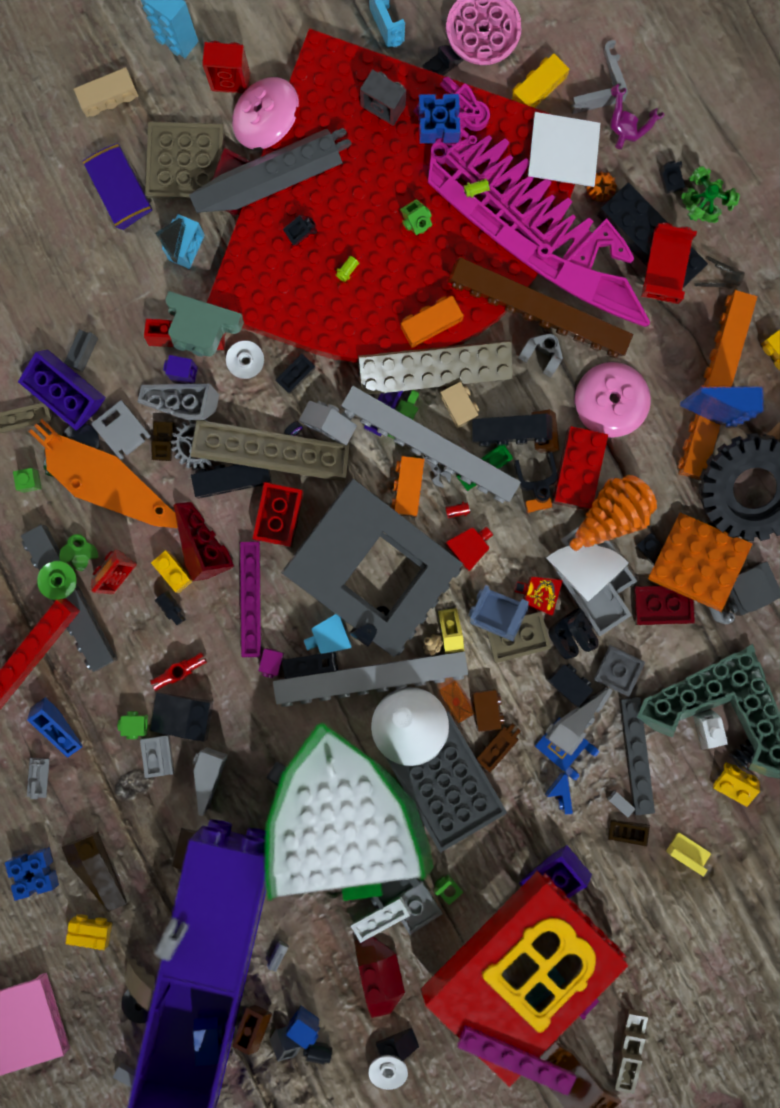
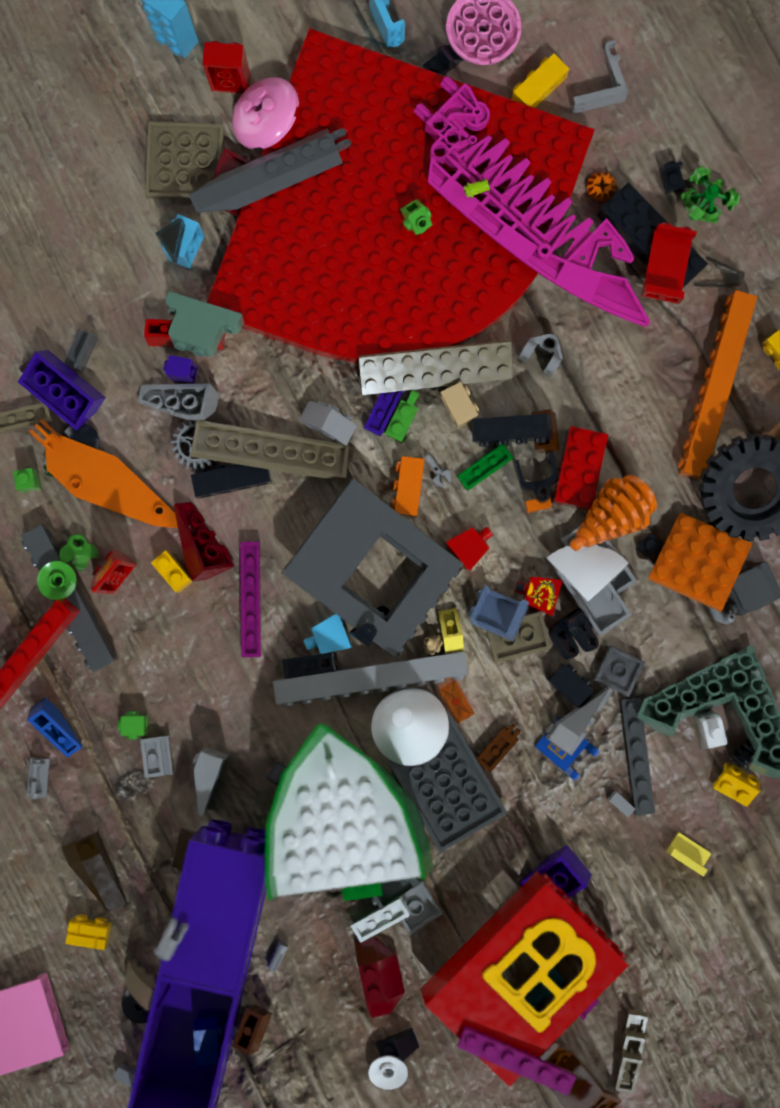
blue brick [5,847,59,901] -> none
tan brick [74,67,138,117] -> none
dark purple slope [82,143,153,230] -> none
light grey container [91,400,151,460] -> none
red pin [150,652,207,691] -> none
black slope [150,692,214,742] -> none
dark brown slope [152,421,174,461] -> none
black hinge [154,590,186,625] -> none
white dish [226,341,264,379] -> none
red brick [252,482,304,548] -> none
magenta brick [258,648,284,678] -> none
dark grey panel [270,1027,301,1061] -> none
black plate [275,354,316,394] -> none
black bracket [283,215,318,246] -> none
black tile [284,421,303,436] -> none
blue brick [286,1005,320,1050] -> none
black brick [303,1041,333,1065] -> none
lime pin [336,256,359,282] -> none
light grey brick [341,386,521,504] -> none
flat silver brick [360,69,406,126] -> none
orange brick [401,296,463,348] -> none
blue brick [418,94,461,143] -> none
bright green bracket [434,875,463,905] -> none
red pin [445,501,470,519] -> none
reddish brown brick [448,258,634,358] -> none
reddish brown brick [472,689,504,732] -> none
white piece [528,112,600,187] -> none
blue slope [545,772,573,815] -> none
bright pink brick [574,362,651,438] -> none
dark brown slope [608,820,650,847] -> none
magenta piece [610,84,664,149] -> none
dark red plate [634,586,695,625] -> none
blue slope [680,387,763,428] -> none

